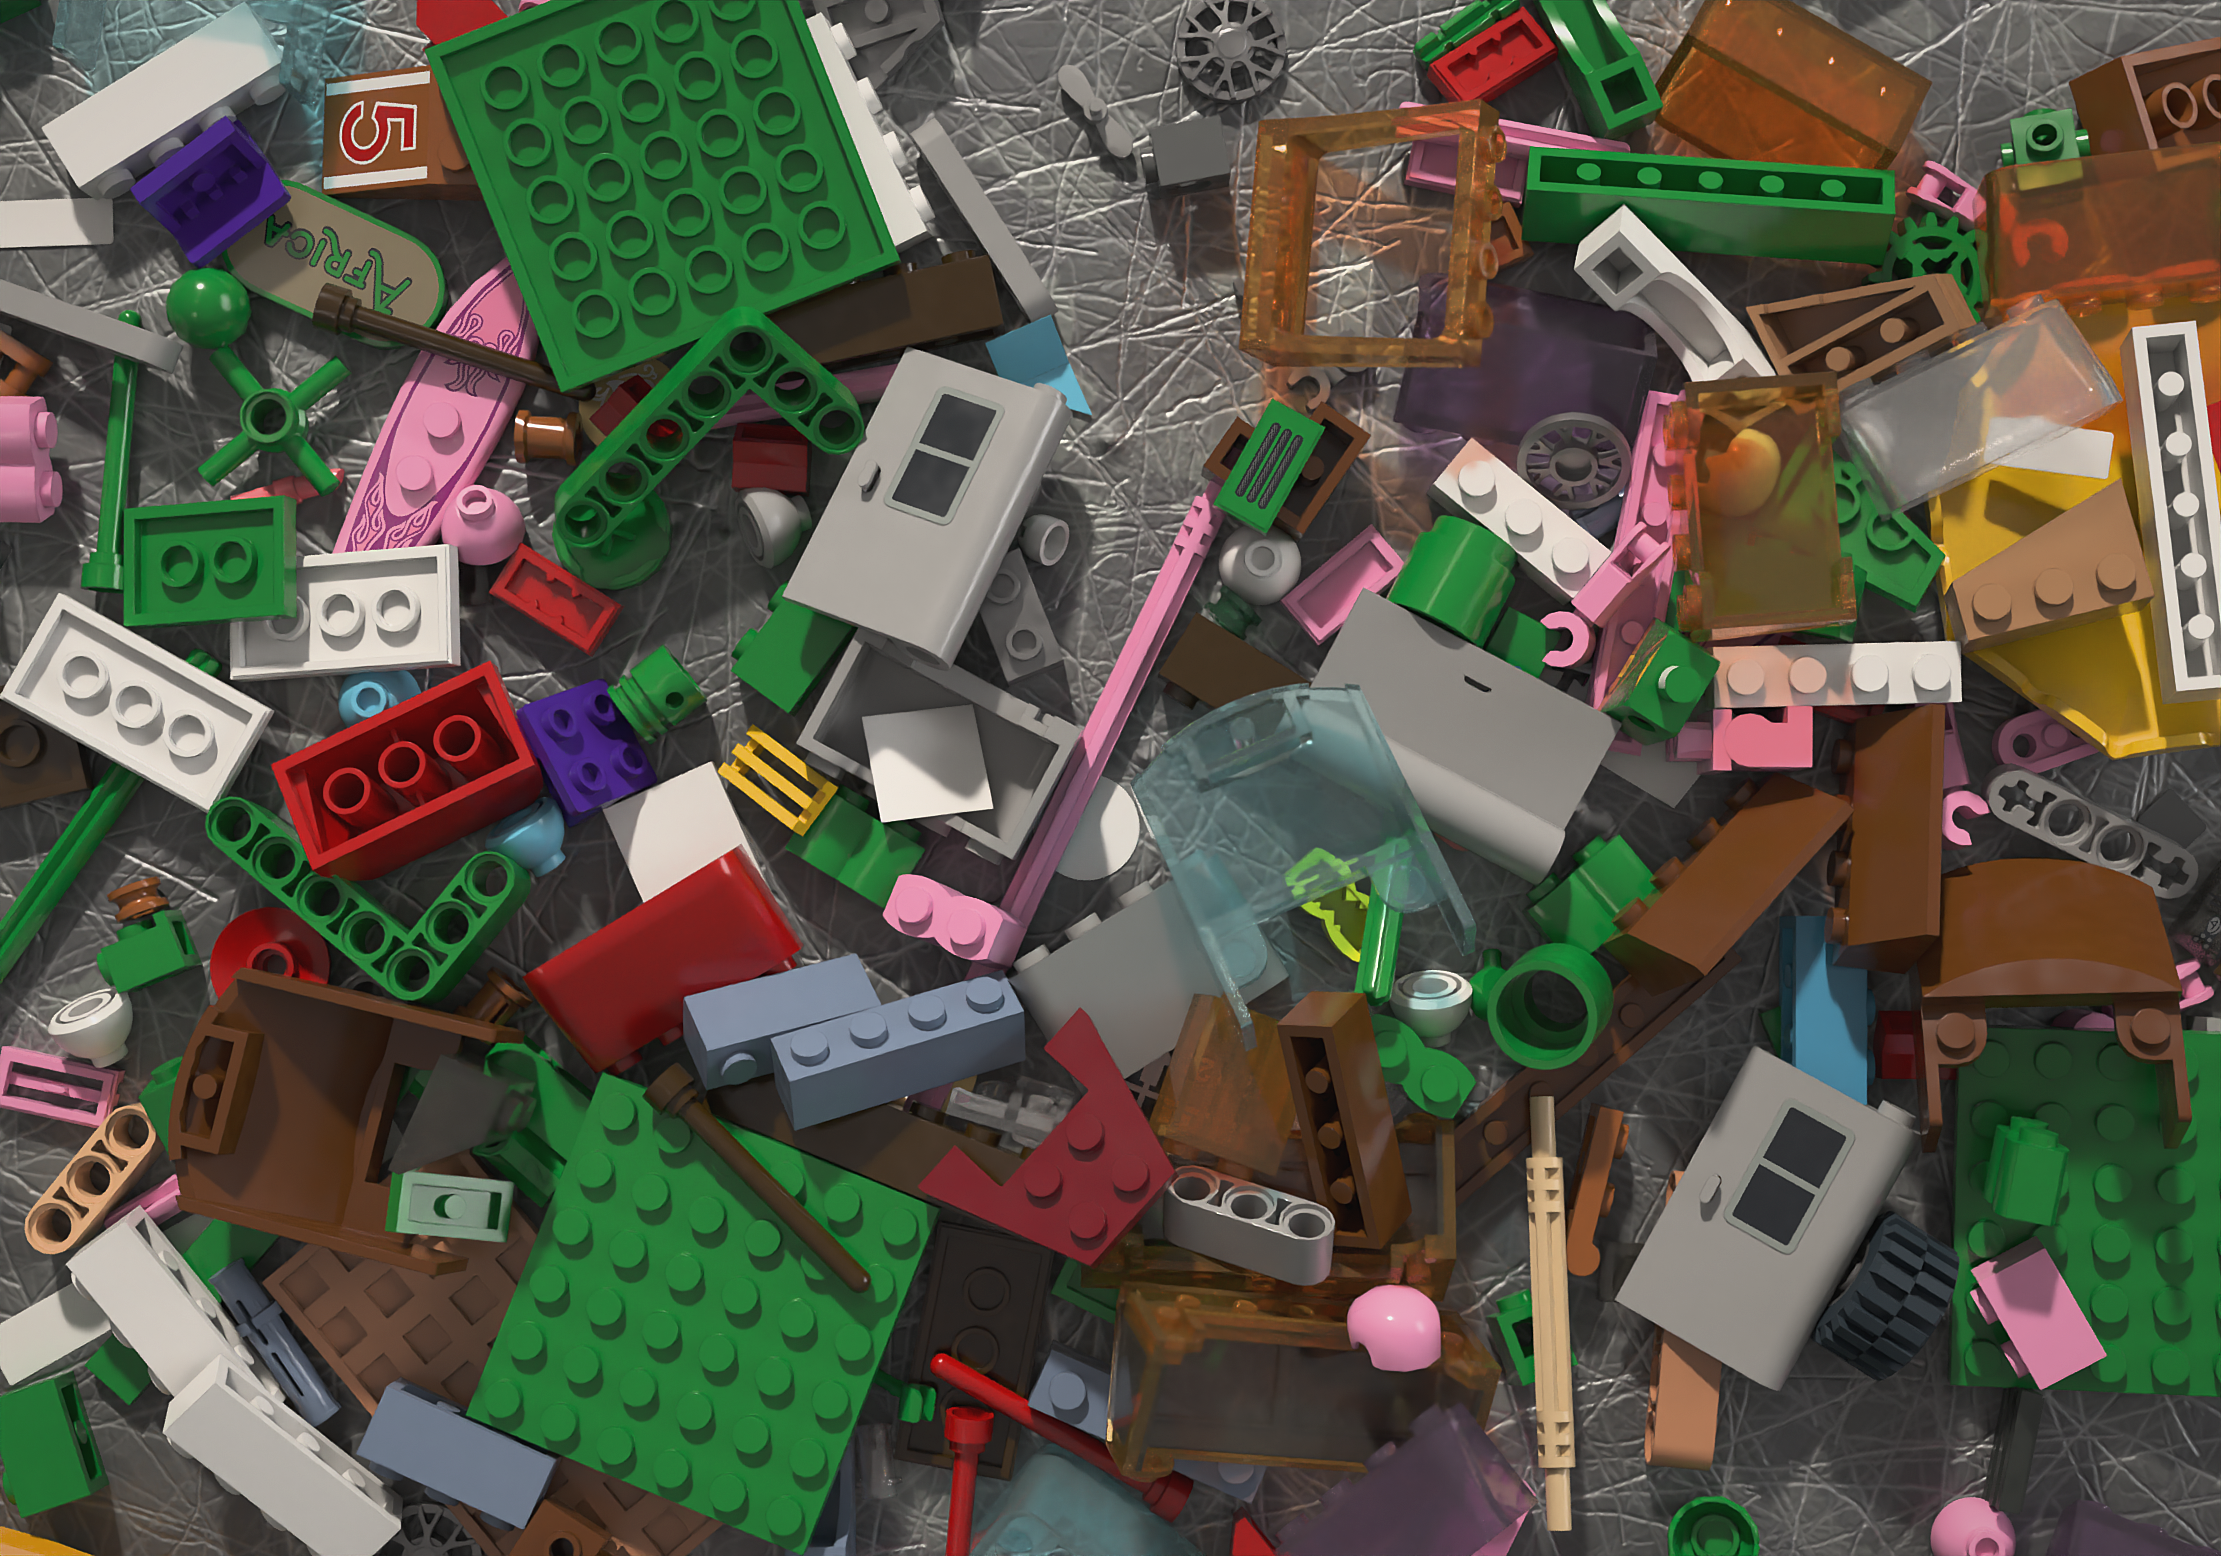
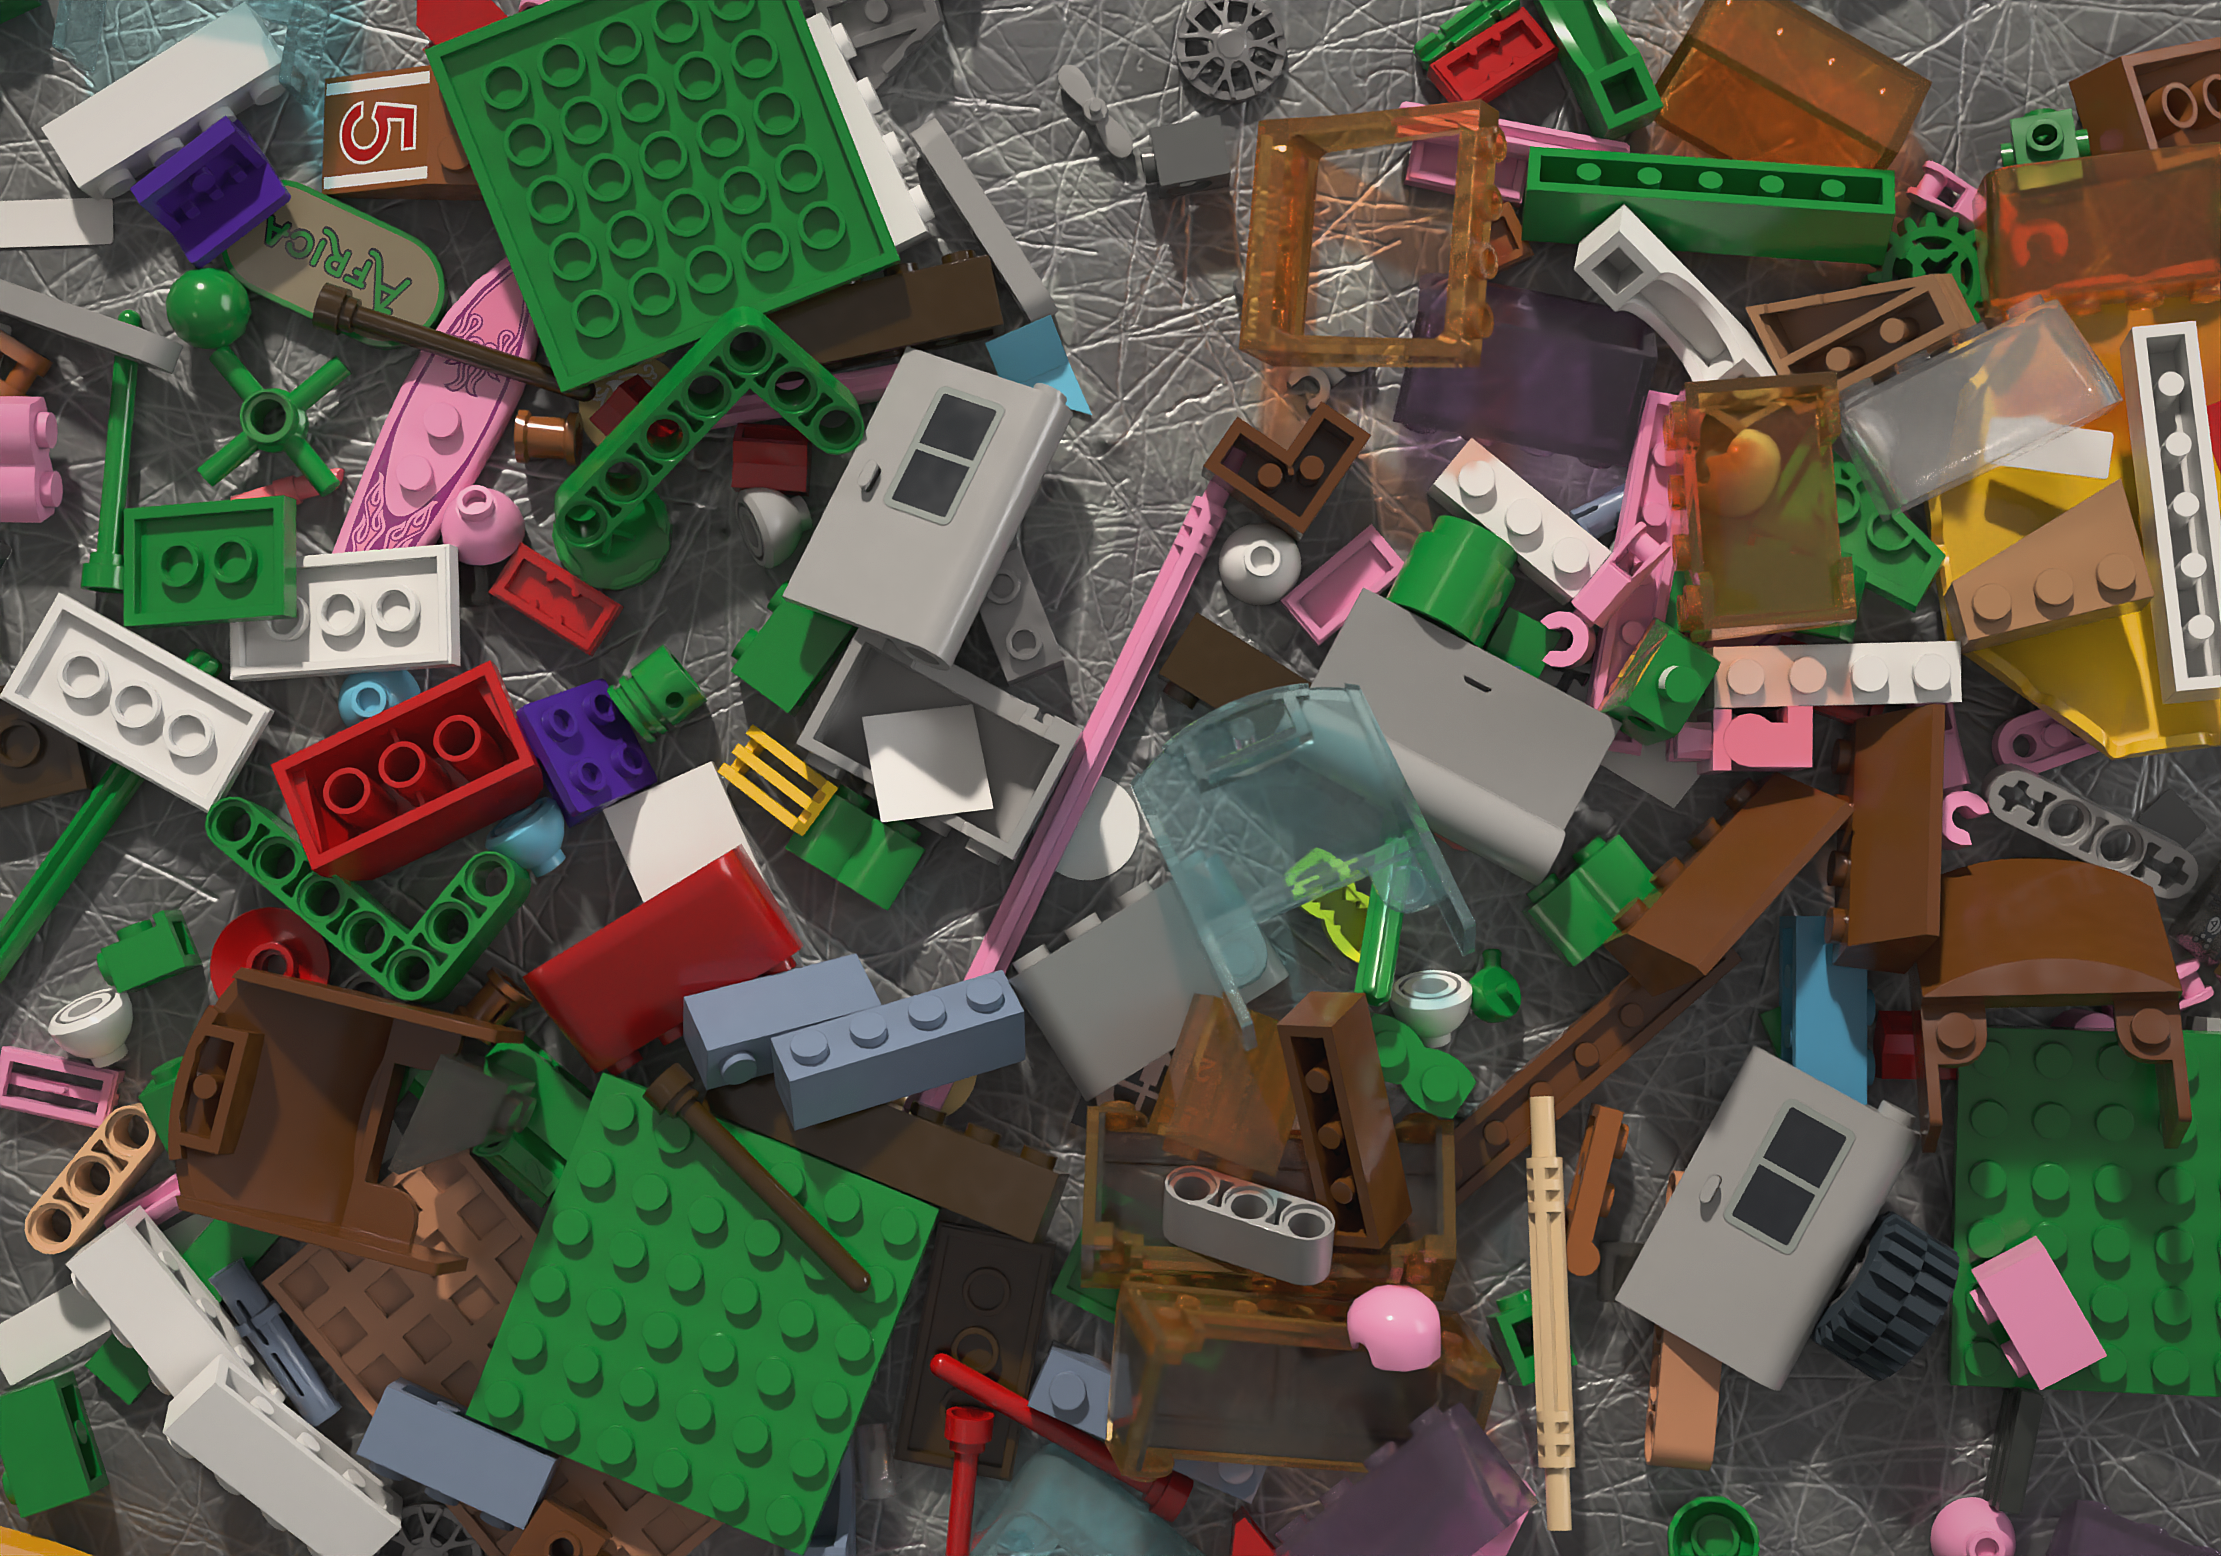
dark orange bush [107,876,170,924] -> none
plate [385,1169,514,1243] -> none
green hand [874,1368,936,1423] -> none
bright pink brick [883,874,1027,969] -> none
dark red wing [917,1007,1179,1270] -> none
clear wing [946,1074,1075,1148] -> none
white hinge [1017,514,1069,566] -> none
clear green bush [1203,585,1262,641] -> none
green tile [1212,398,1325,536] -> none
green piece [1487,943,1614,1070] -> none
flat silver wheel [1517,412,1631,510] -> none
green brick [1983,1116,2069,1226] -> none

